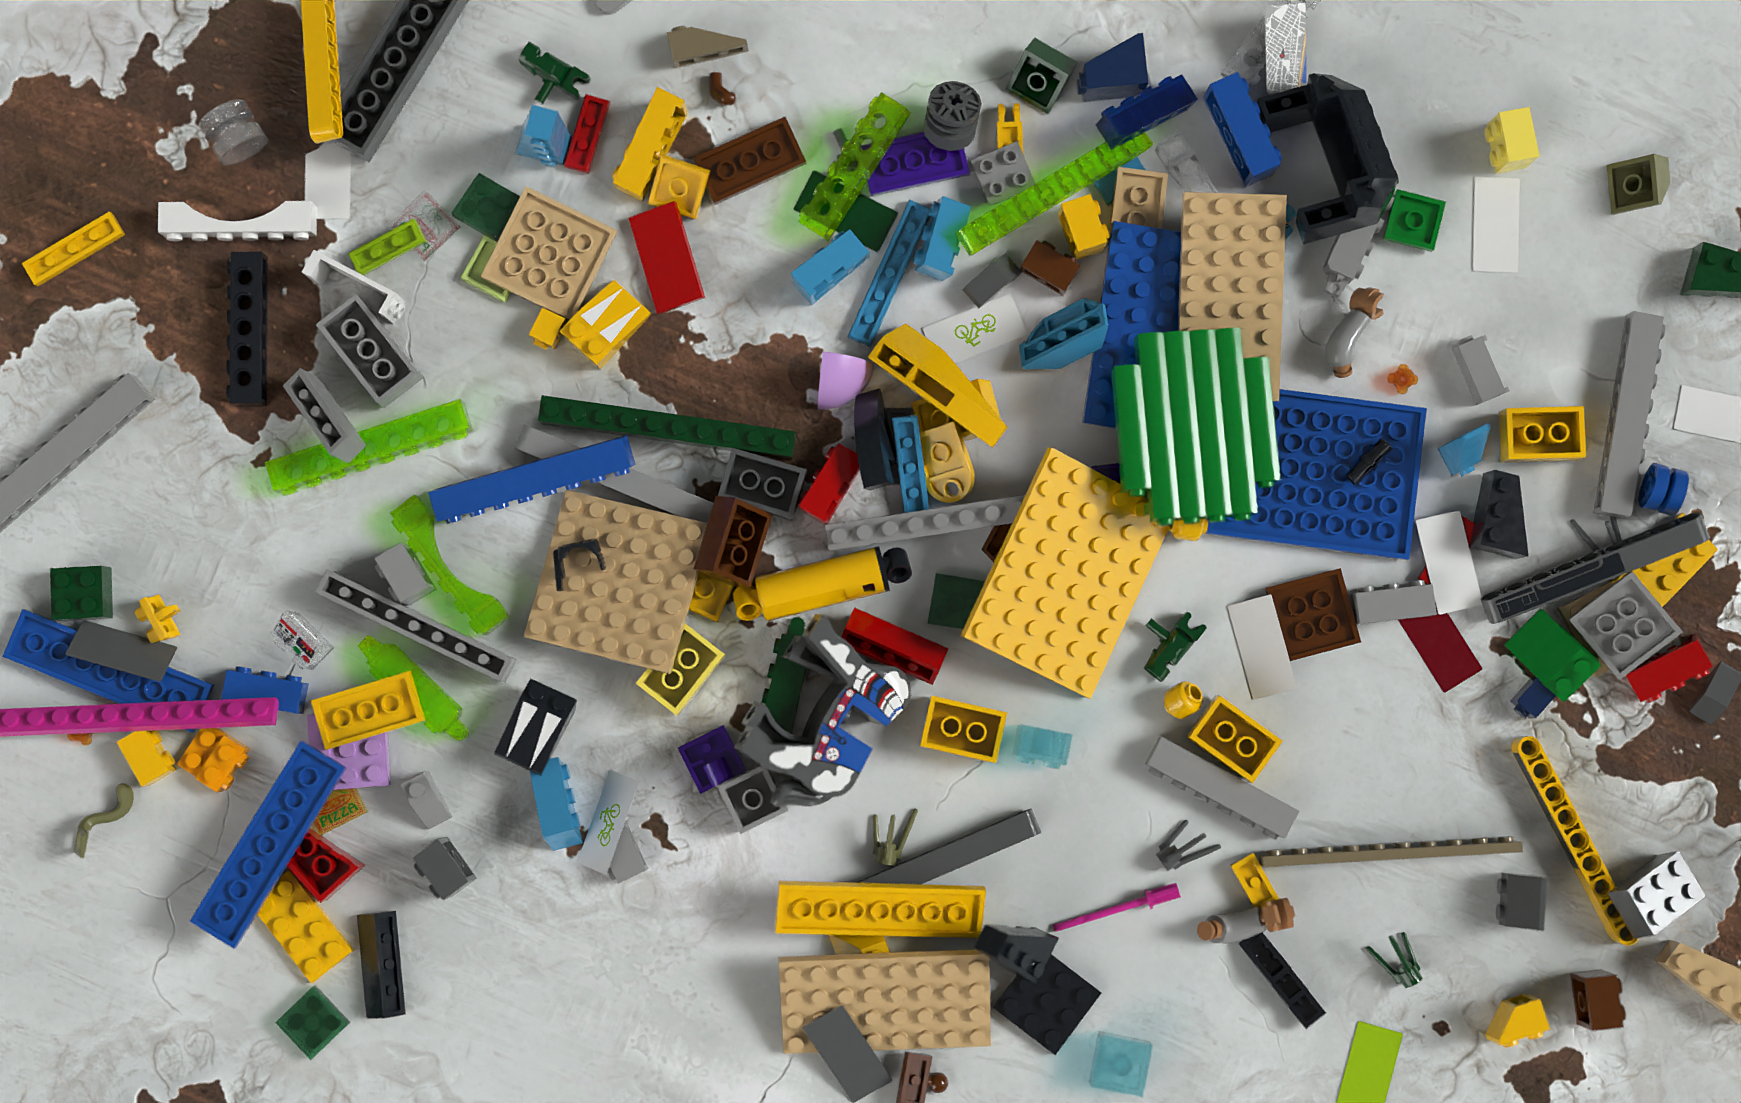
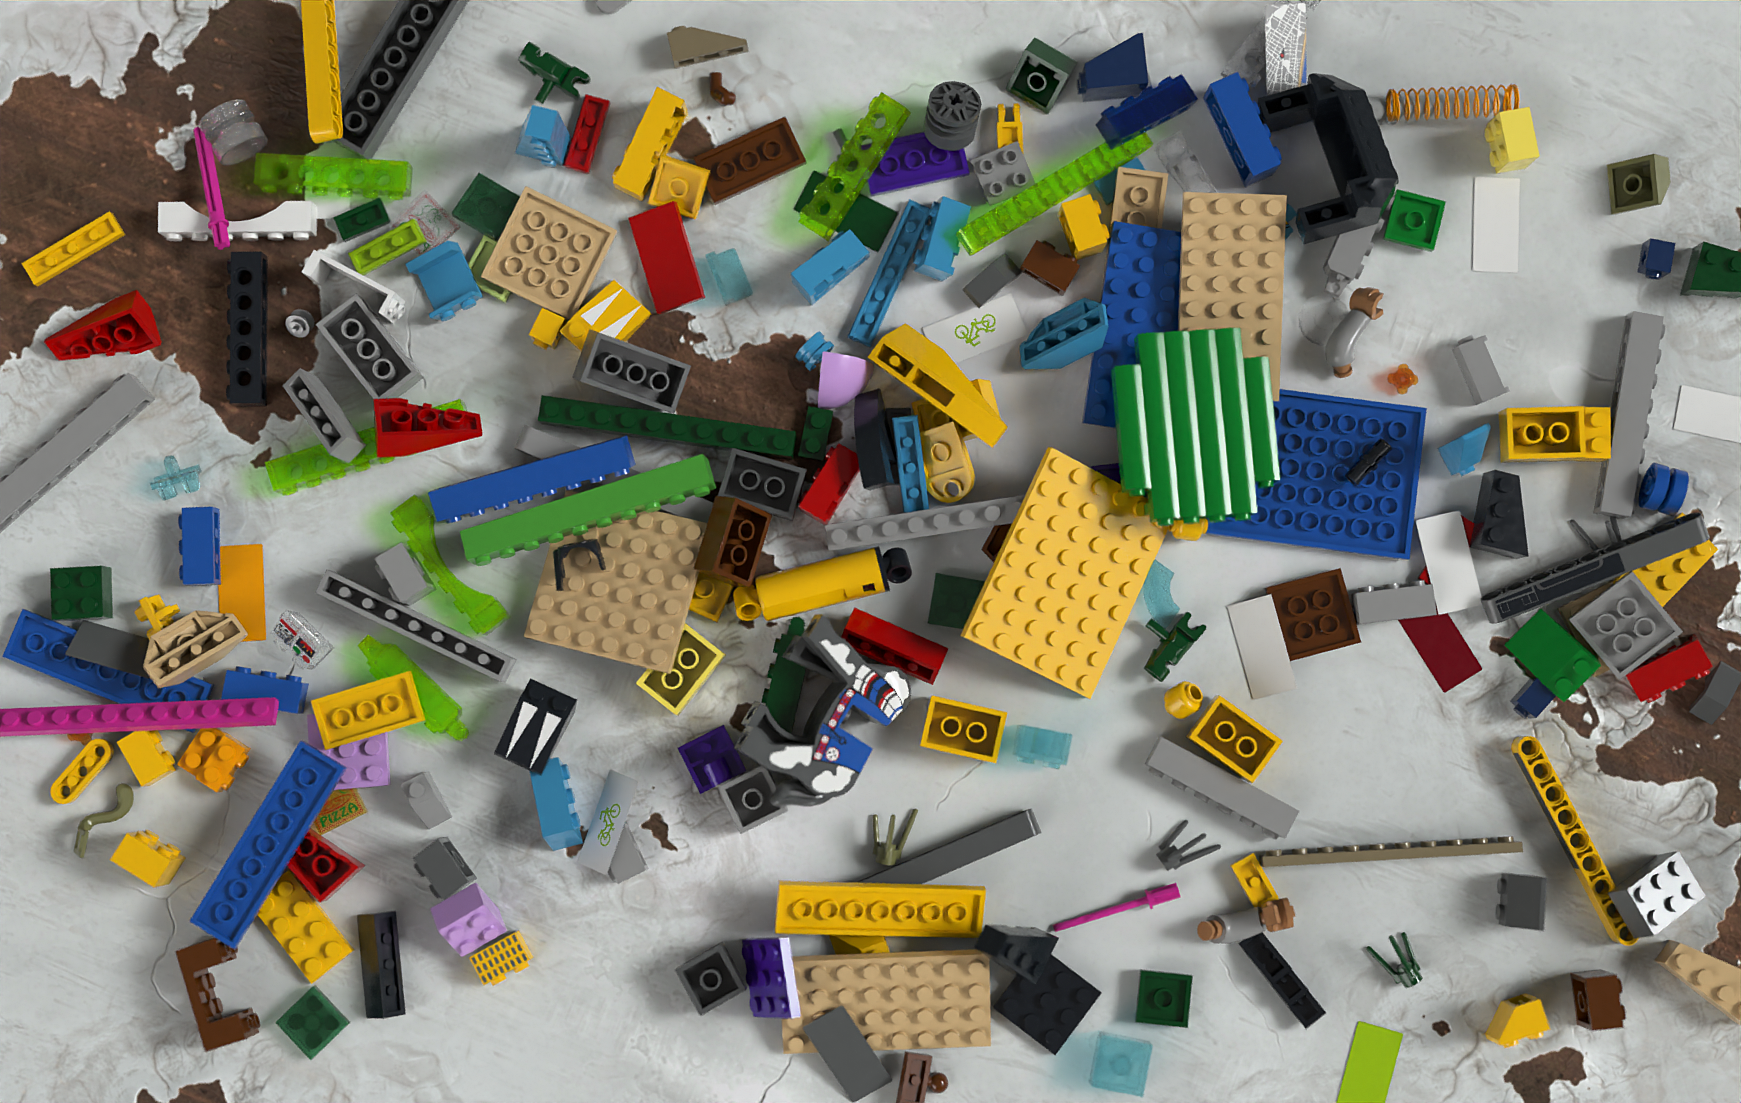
none -> red wedge [44,290,161,361]
none -> yellow plate [50,739,114,804]
none -> yellow brick [110,830,186,888]
none -> tan wedge [143,610,248,688]
none -> clear light blue hips [150,455,202,500]
none -> reddish brown plate [175,938,260,1052]
none -> blue brick [178,507,221,586]
none -> dark pink axle [193,125,230,250]
none -> light orange sticker [218,544,266,642]
none -> clear neon green brick [254,153,413,200]
none -> flat silver wheel [285,309,314,337]
none -> dark green plate [333,197,391,242]
none -> red wedge [373,398,483,457]
none -> dark azure panel [406,241,483,322]
none -> lavender brick [430,882,507,957]
none -> bright green brick [460,454,716,566]
none -> yellow brick [469,930,533,986]
none -> dark grey brick [572,329,691,414]
none -> dark grey brick [675,941,748,1016]
none -> clear light blue panel [705,248,753,306]
none -> dark purple plate [742,937,801,1019]
none -> dark azure wheel [795,331,834,371]
none -> dark green plate [798,406,834,462]
none -> dark green plate [1135,969,1193,1028]
none -> clear light blue tile [1143,560,1180,629]
none -> light orange piece [1386,84,1520,122]
none -> yellow brick [1578,407,1611,462]
none -> dark blue brick [1637,238,1676,280]

